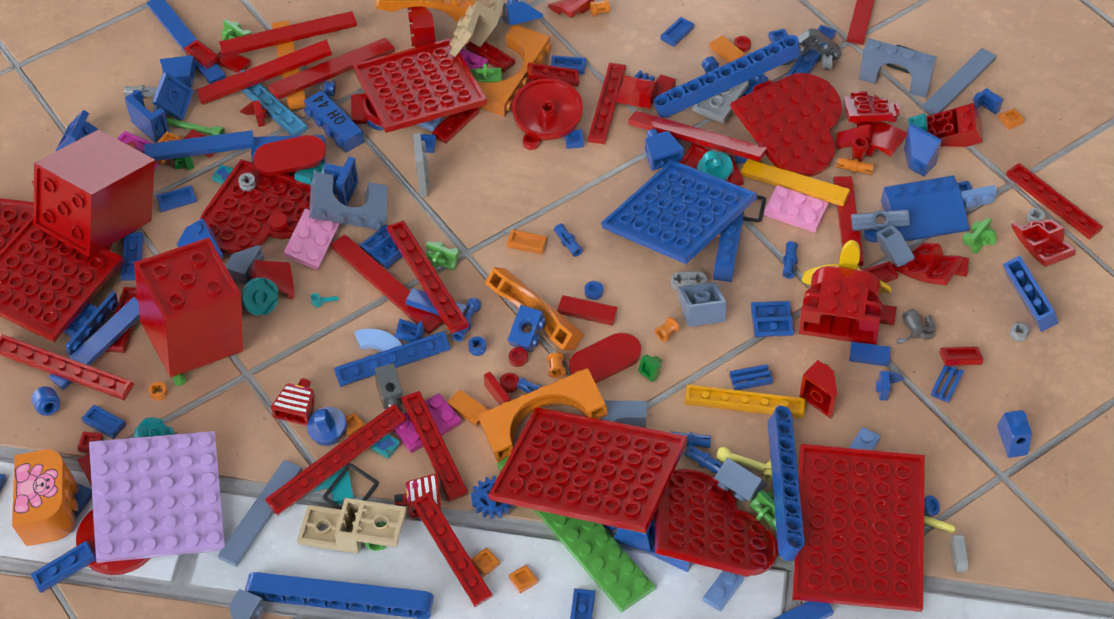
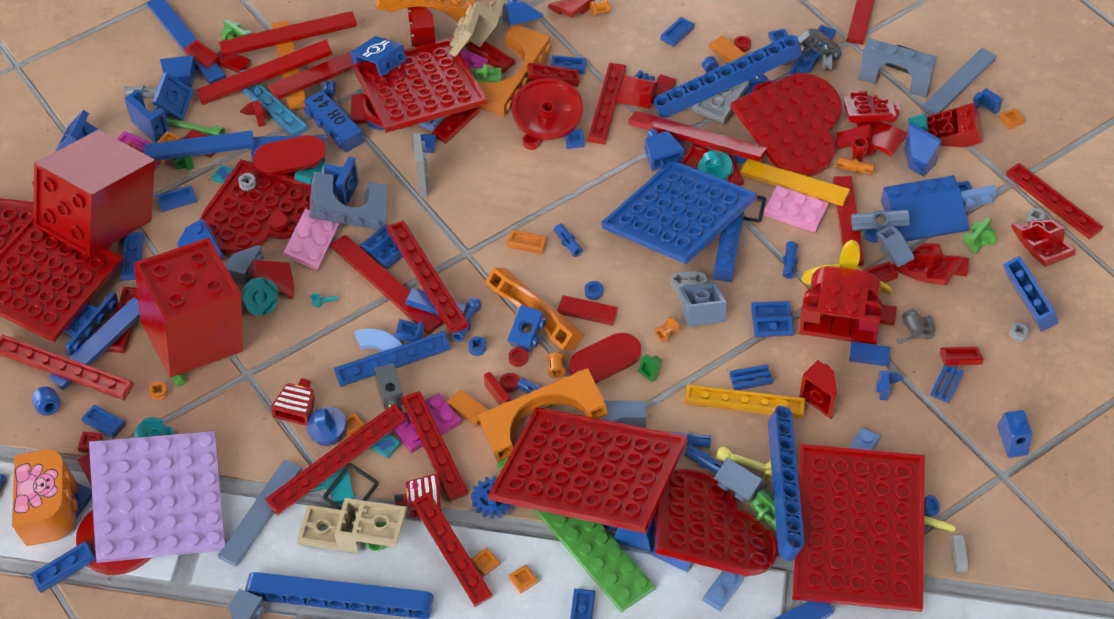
bright green hips [425,241,460,271] -> none
none -> blue panel [350,36,407,77]

